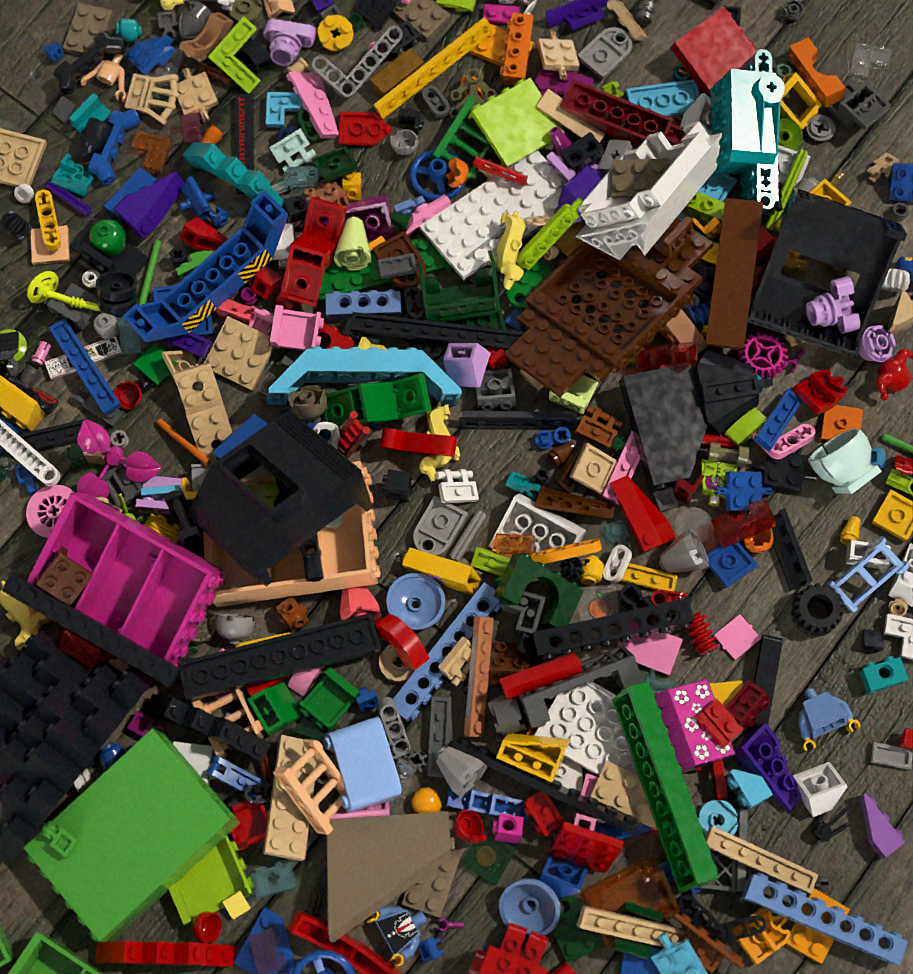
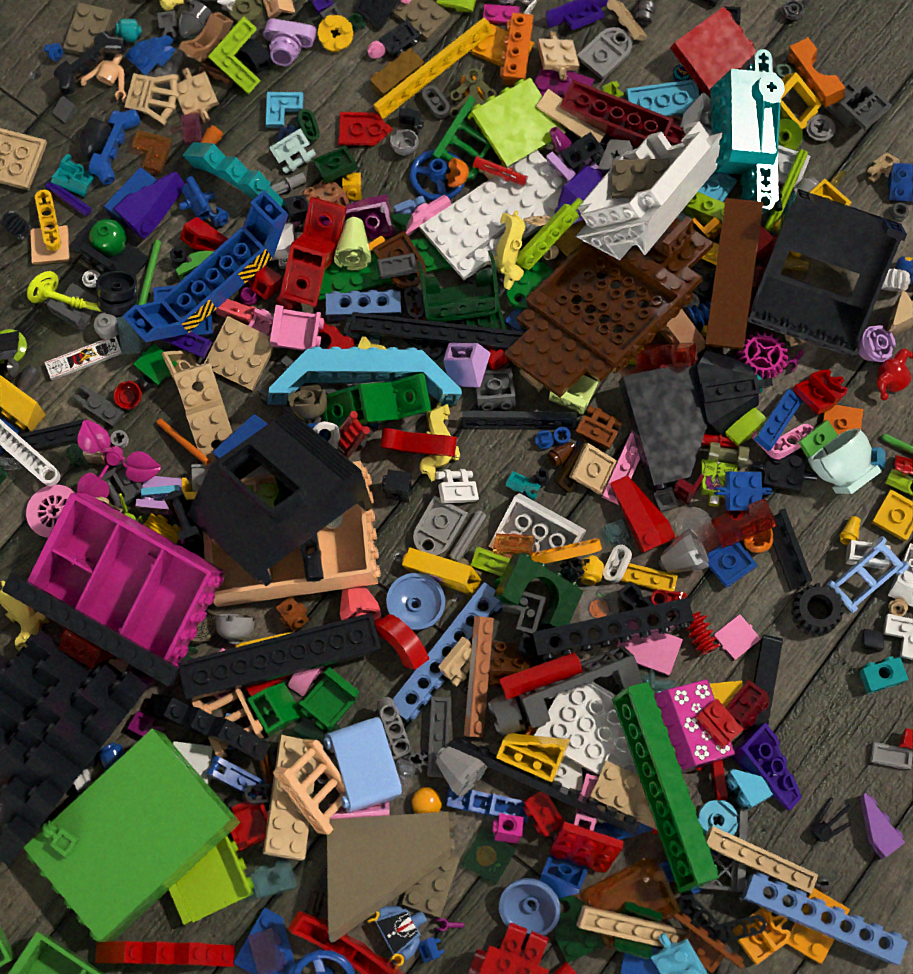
black piece [5,375,59,410] -> none
white tile [14,184,34,203] -> none
blue plate [14,464,38,496] -> none
bright pink pin [31,341,51,366] -> none
reddish brown bracket [36,546,93,606] -> none
blue plate [48,318,121,416] -> none
teal panel [69,93,112,133] -> none
red hair [192,912,222,943] -> none
light yellow tile [222,890,251,919] -> none
black tile [235,93,255,195] -> none
clear light blue plate [284,166,321,187] -> none
tan bush [286,57,310,73] -> none
bright pink wing [286,72,339,138] -> none
light grey beam [311,26,403,98] -> none
blue tile [356,686,378,713] -> none
tan plate [379,644,415,683] -> none
red piece [454,809,487,844] -> none
reddish brown wing [535,487,616,519] -> none
dark green plate [611,435,627,453] -> none
white slope [793,762,847,817] -> none
medium blue torso [798,689,860,752] -> none
lavender beam [806,276,860,334] -> none
clear plate [849,42,892,80] -> none
none -> bright green plate [798,420,838,458]

